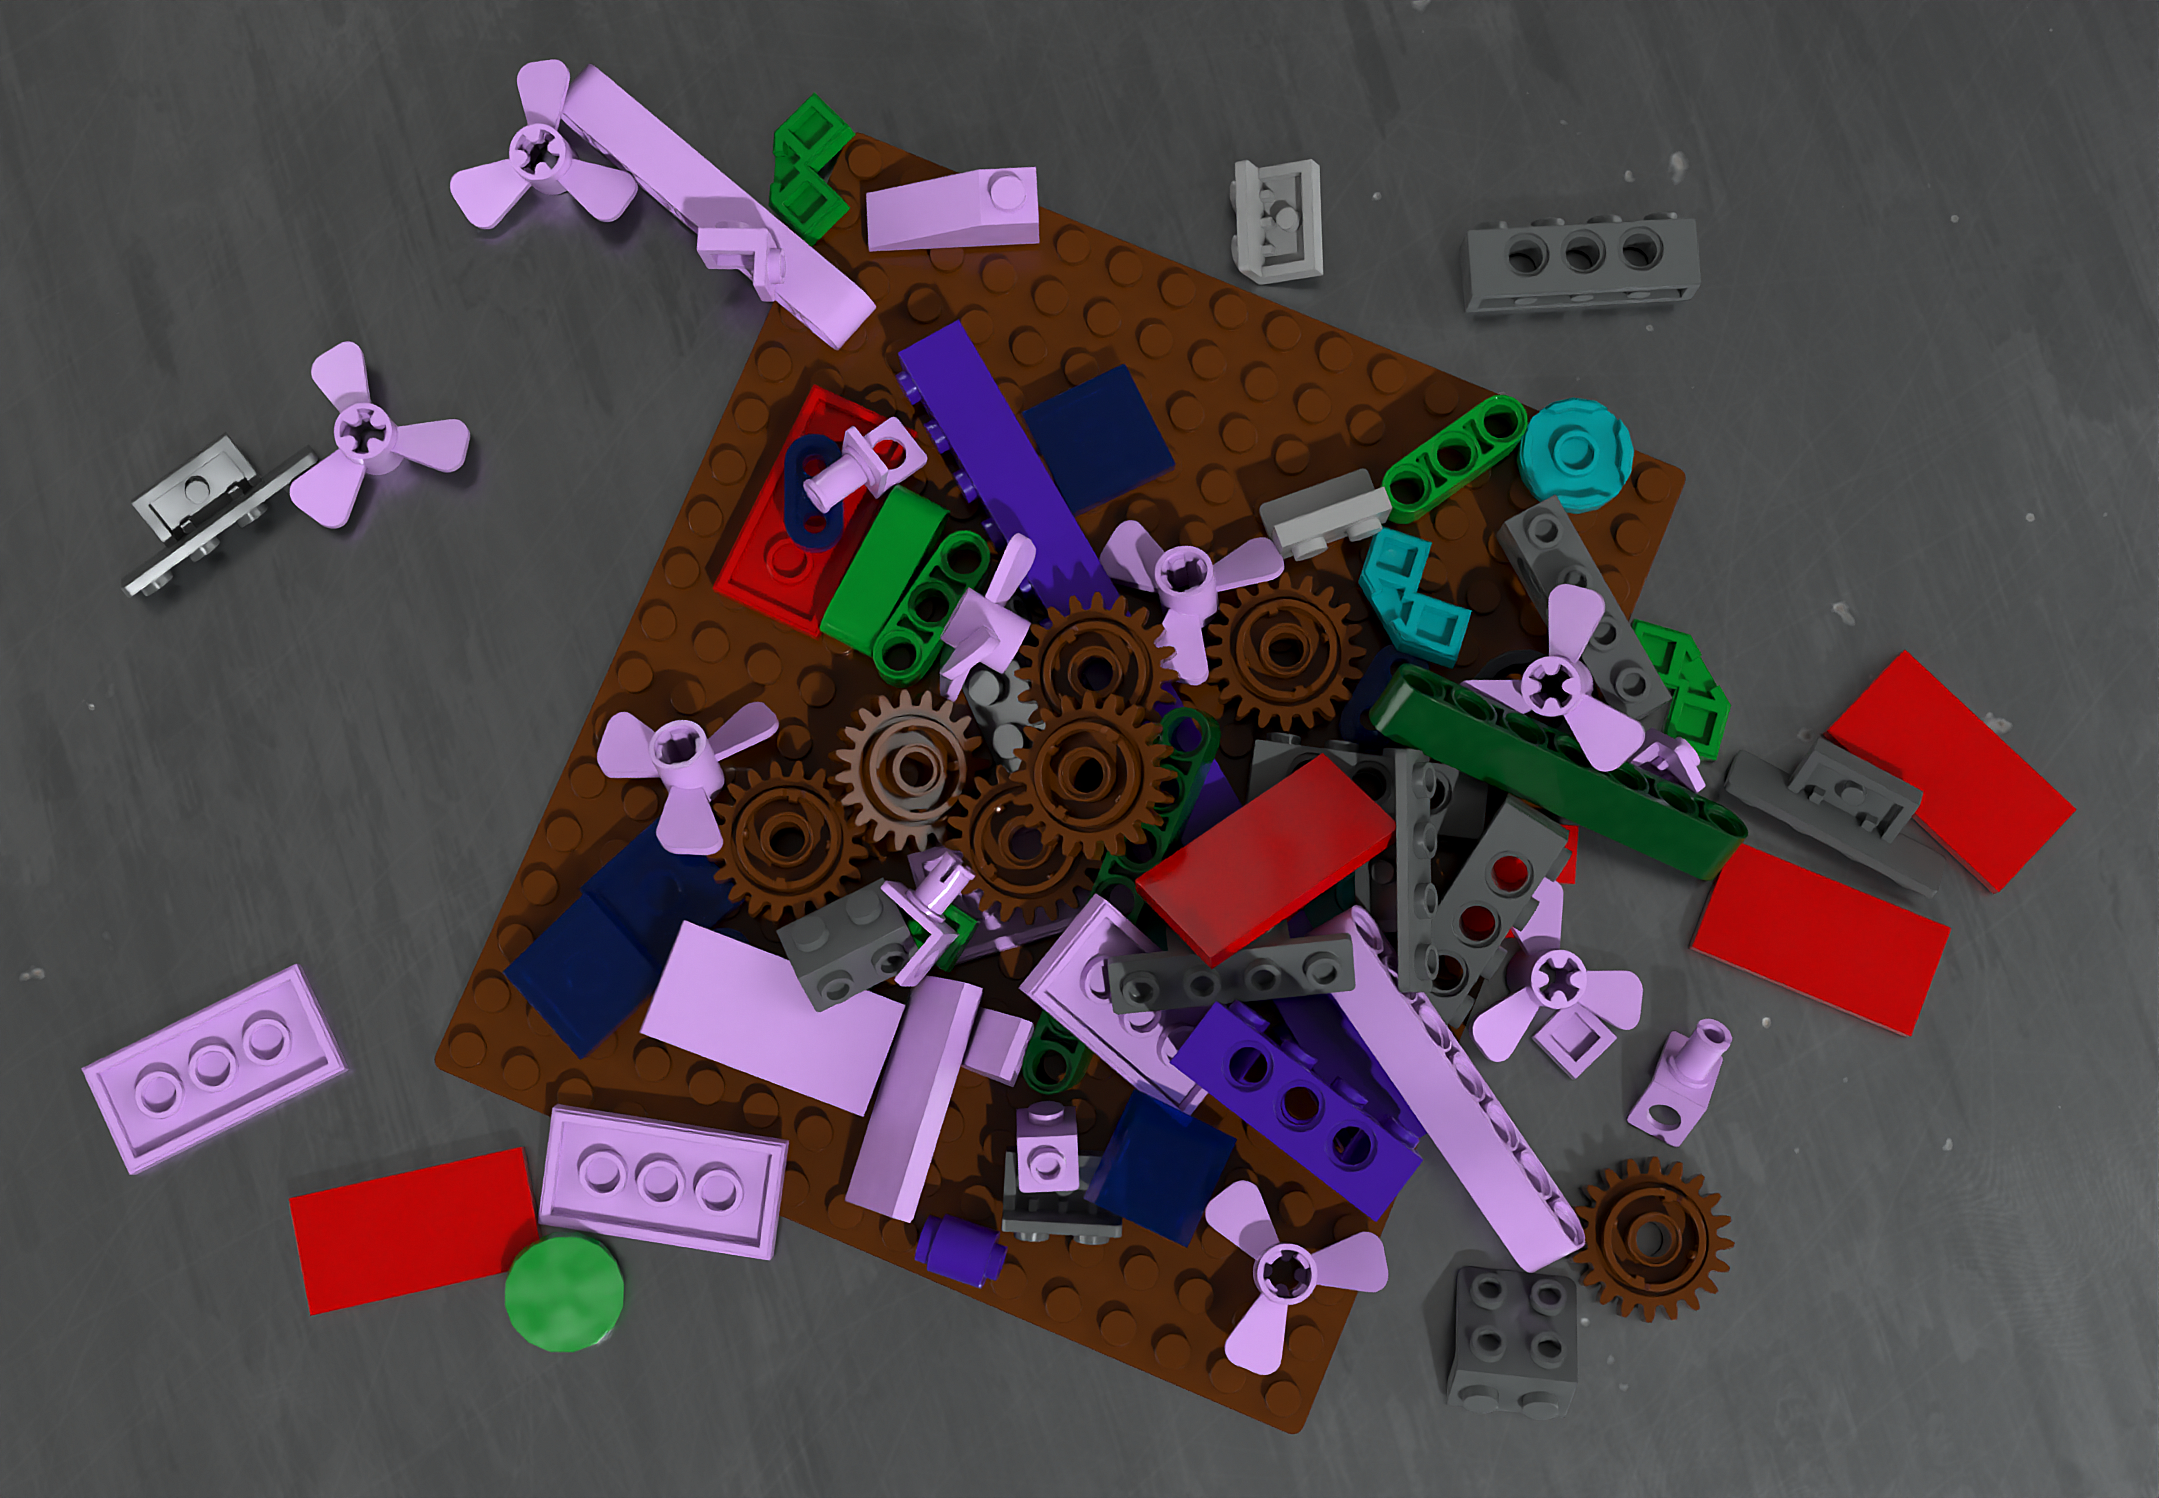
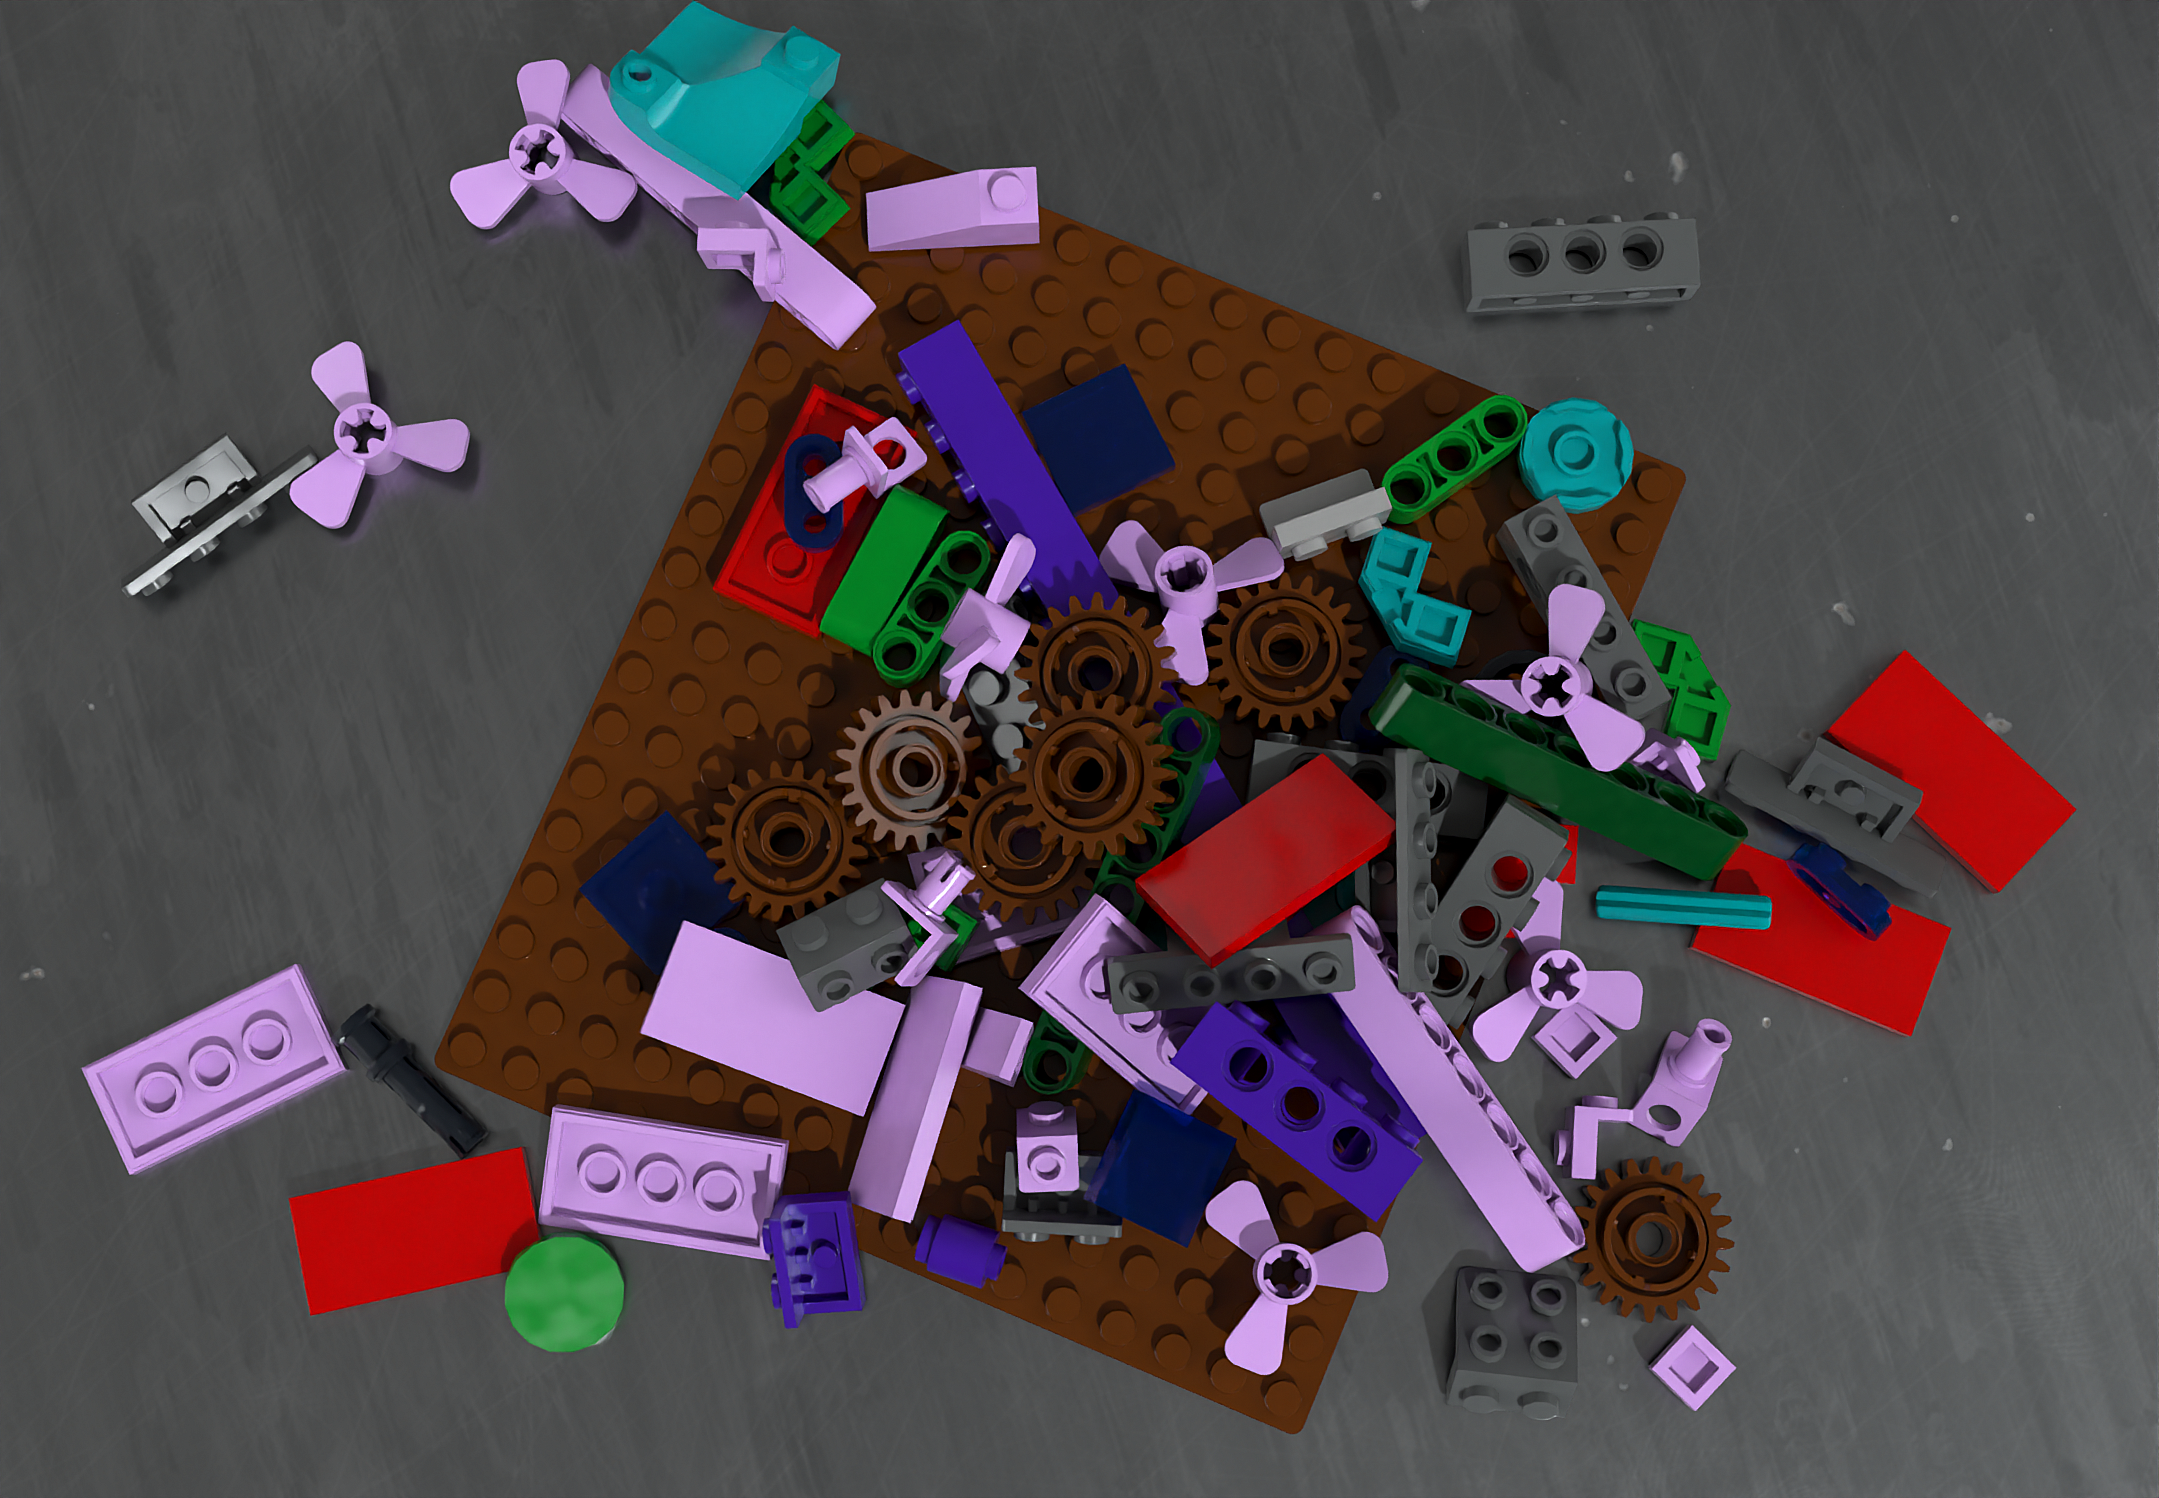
clear blue tile [502,891,663,1060] -> none
lavender piece [597,702,779,855] -> none
light grey bracket [1230,159,1323,285] -> none
none -> black pin [331,1003,489,1160]
none -> teal slope [608,0,841,201]
none -> dark purple bracket [762,1191,866,1329]
none -> lavender bracket [1554,1095,1633,1180]
none -> teal axle [1595,885,1772,930]
none -> lavender plate [1648,1324,1736,1411]
none -> clear blue plate [1787,842,1892,941]

